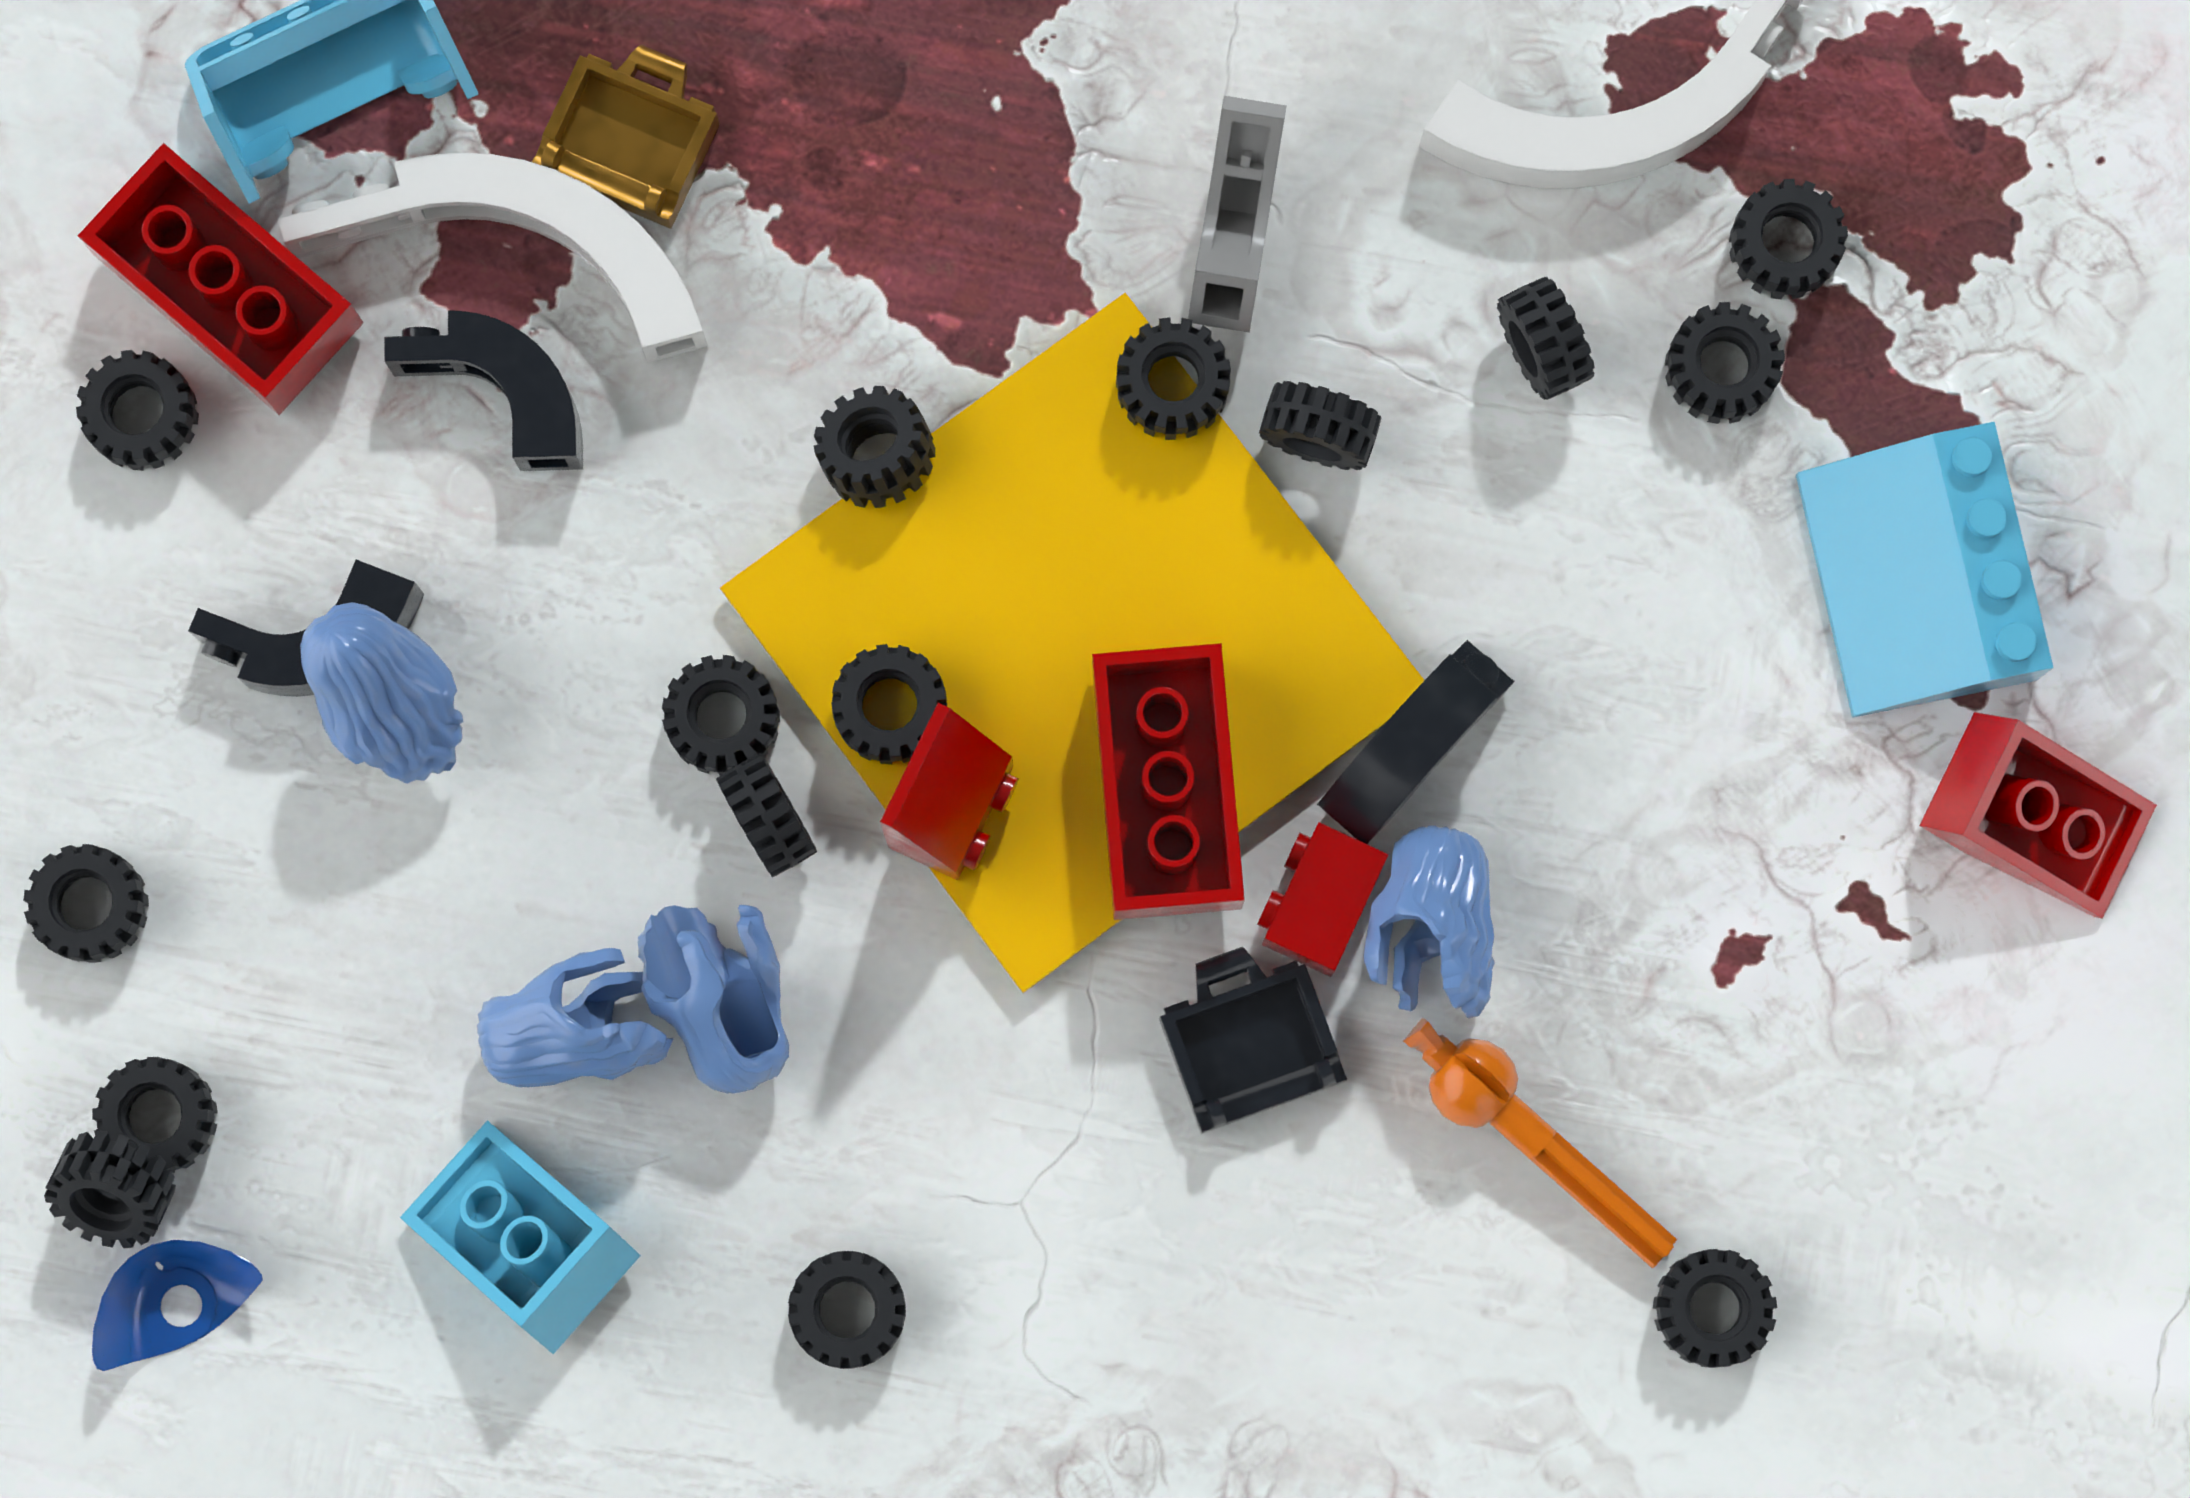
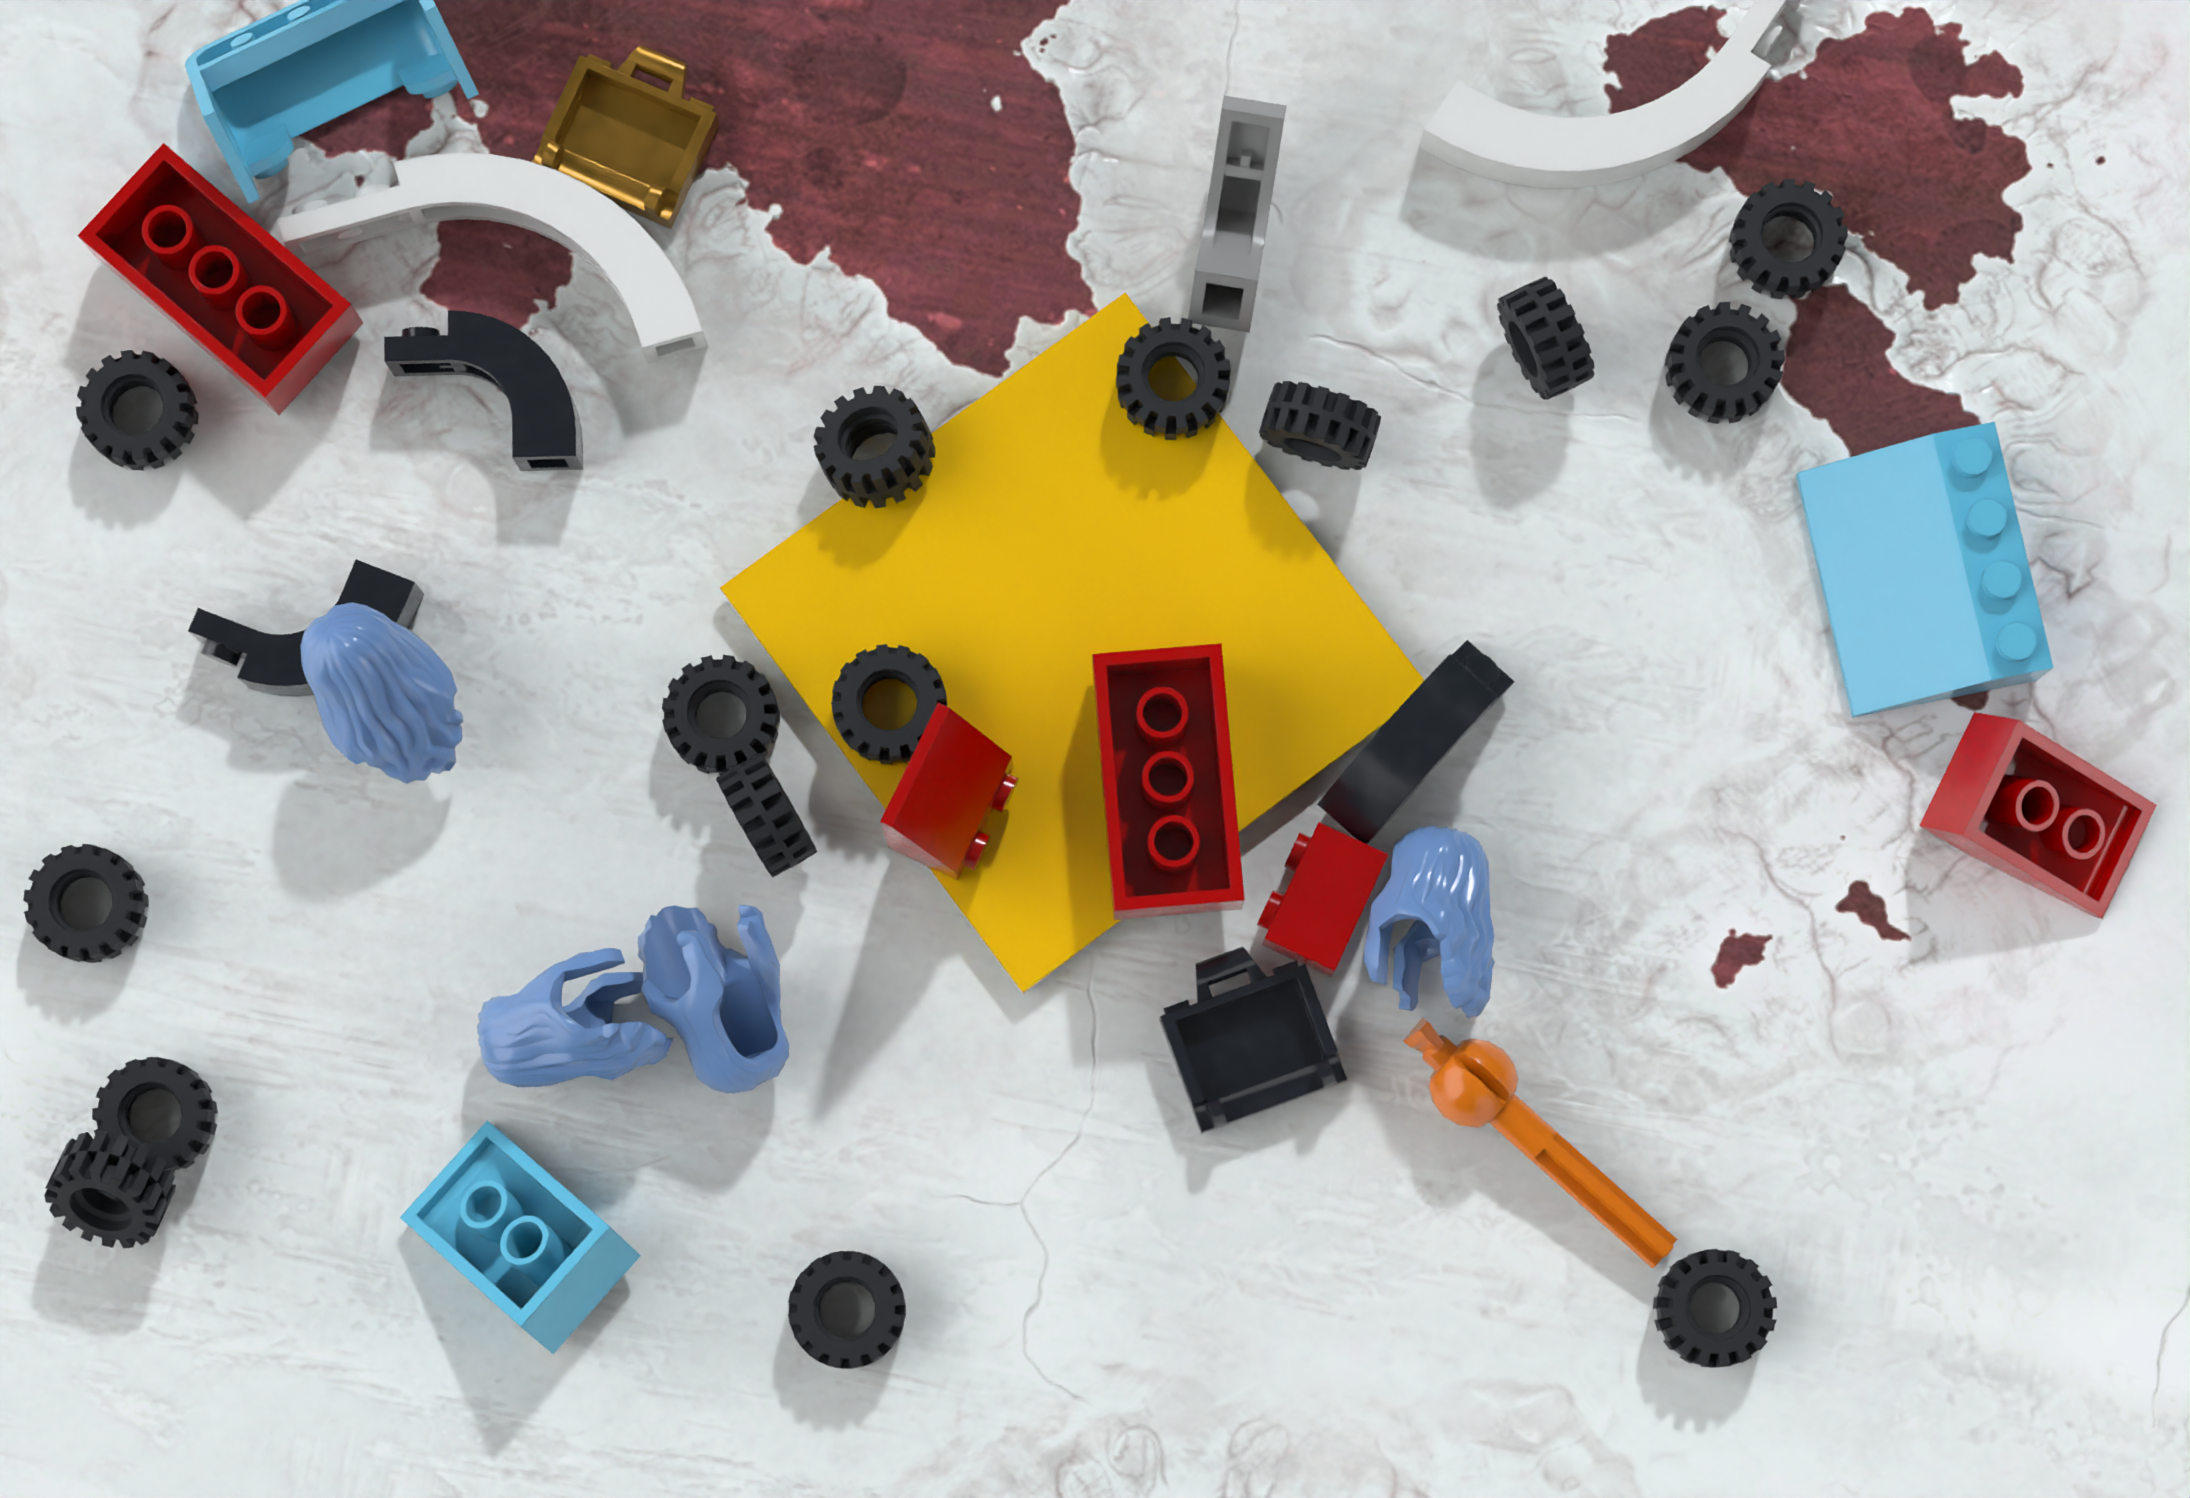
blue piece [92,1240,263,1371] -> none

